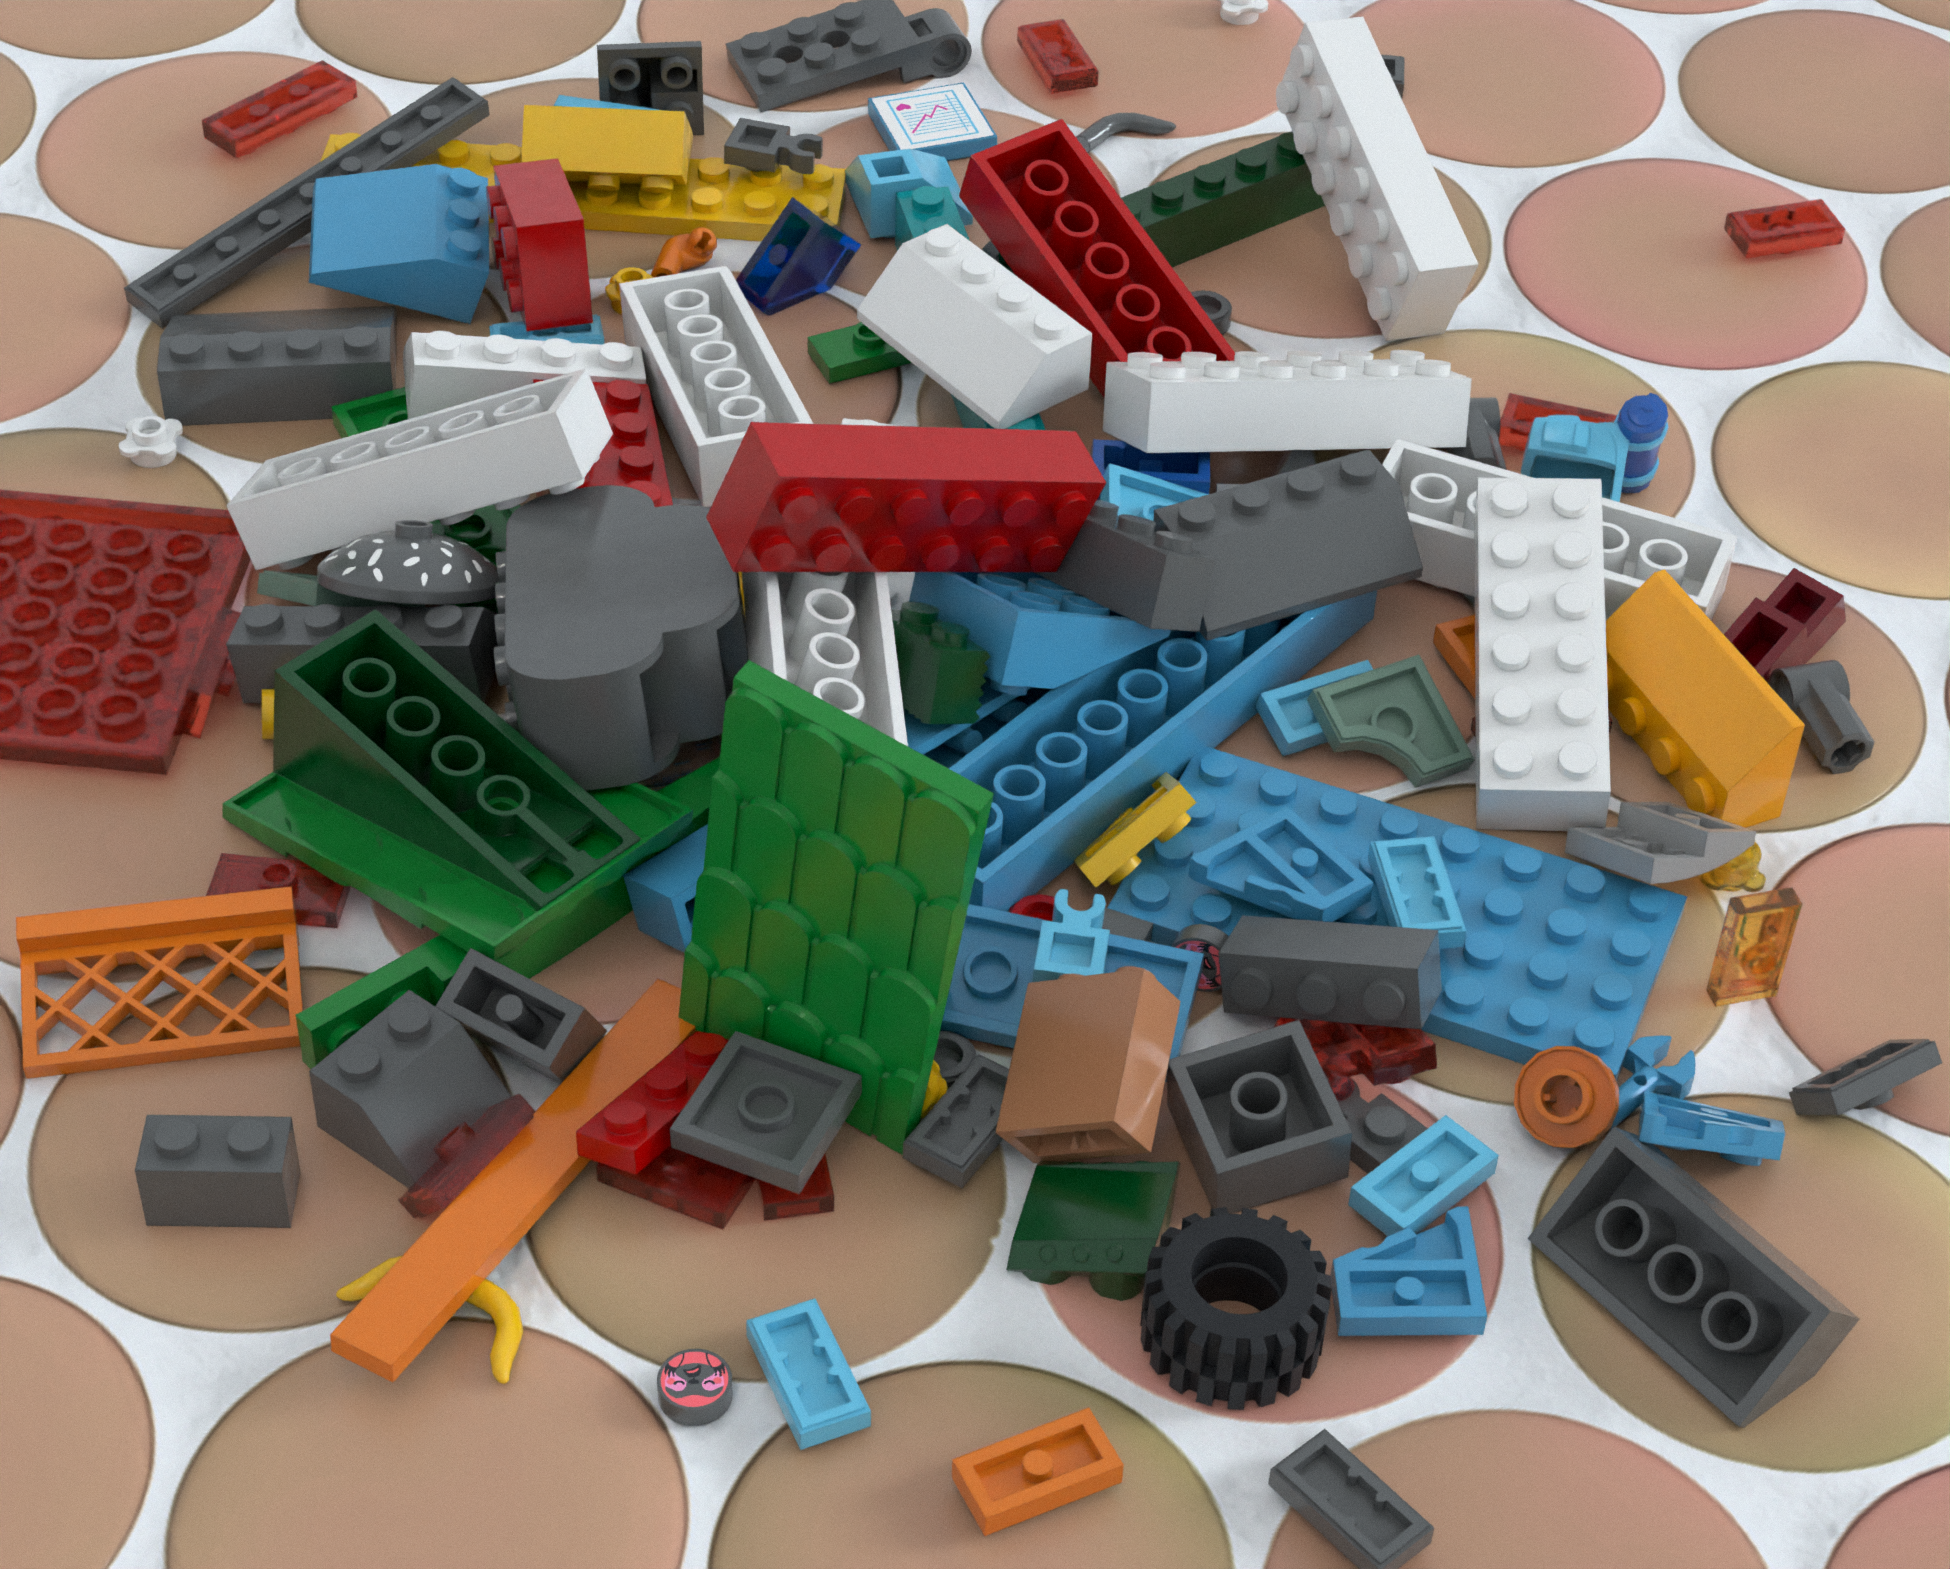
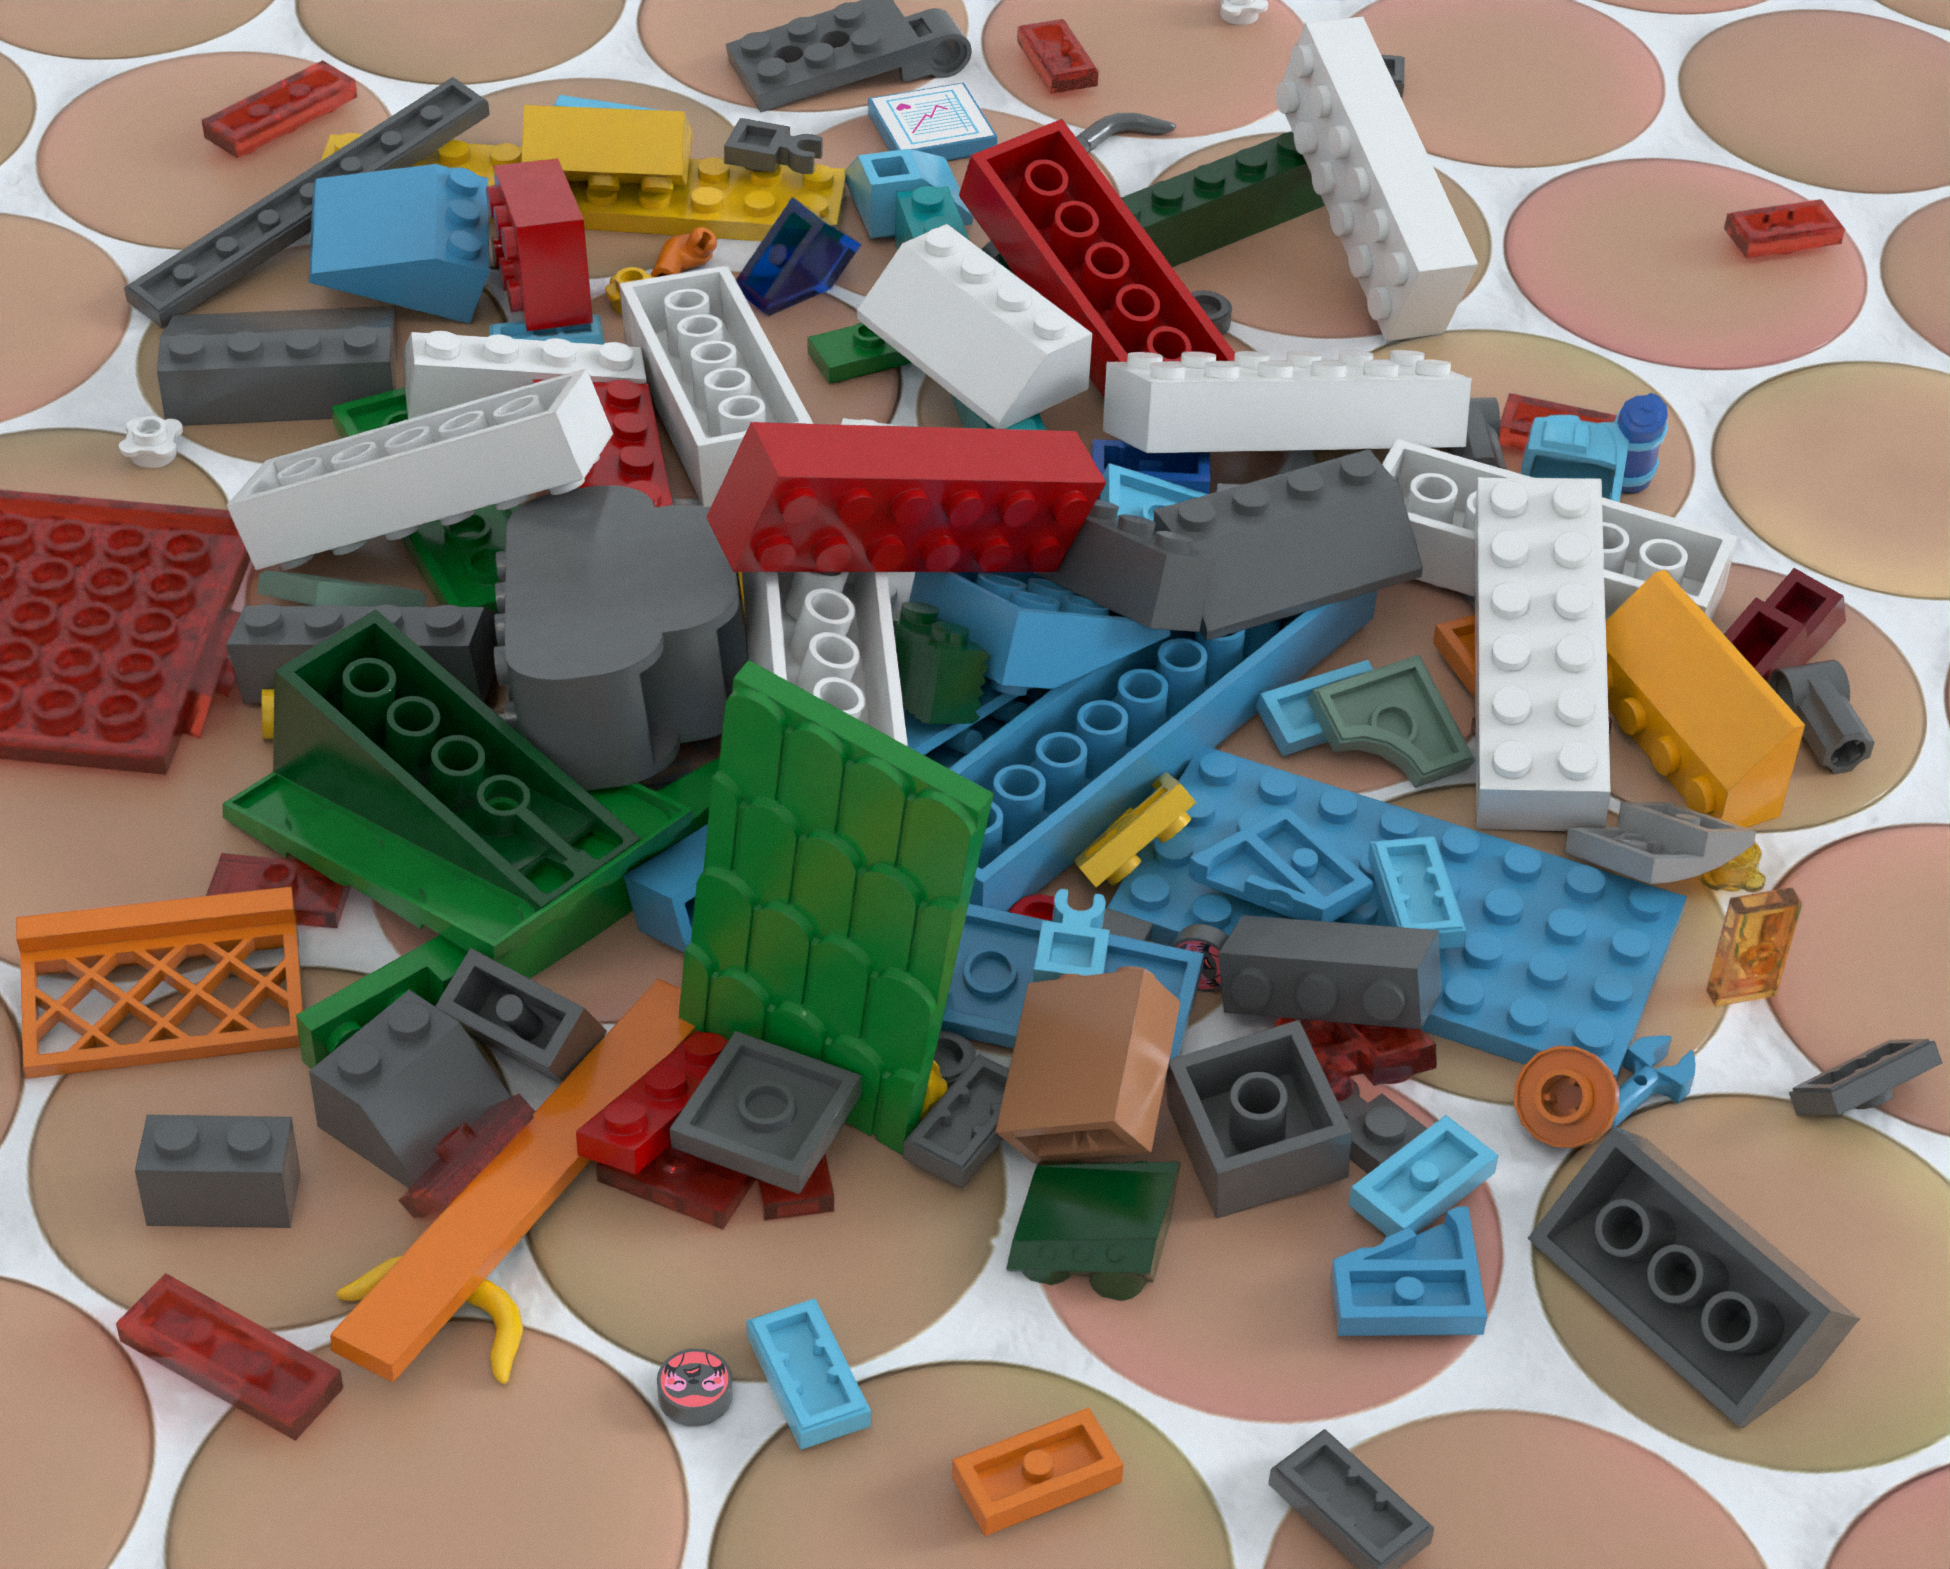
dark grey dish [317,520,499,605] -> none
dark grey slope [597,41,704,135] -> none
black tyre [1140,1207,1332,1410] -> none
dark azure wing [1639,1091,1785,1166] -> none
none -> clear red plate [116,1273,343,1441]

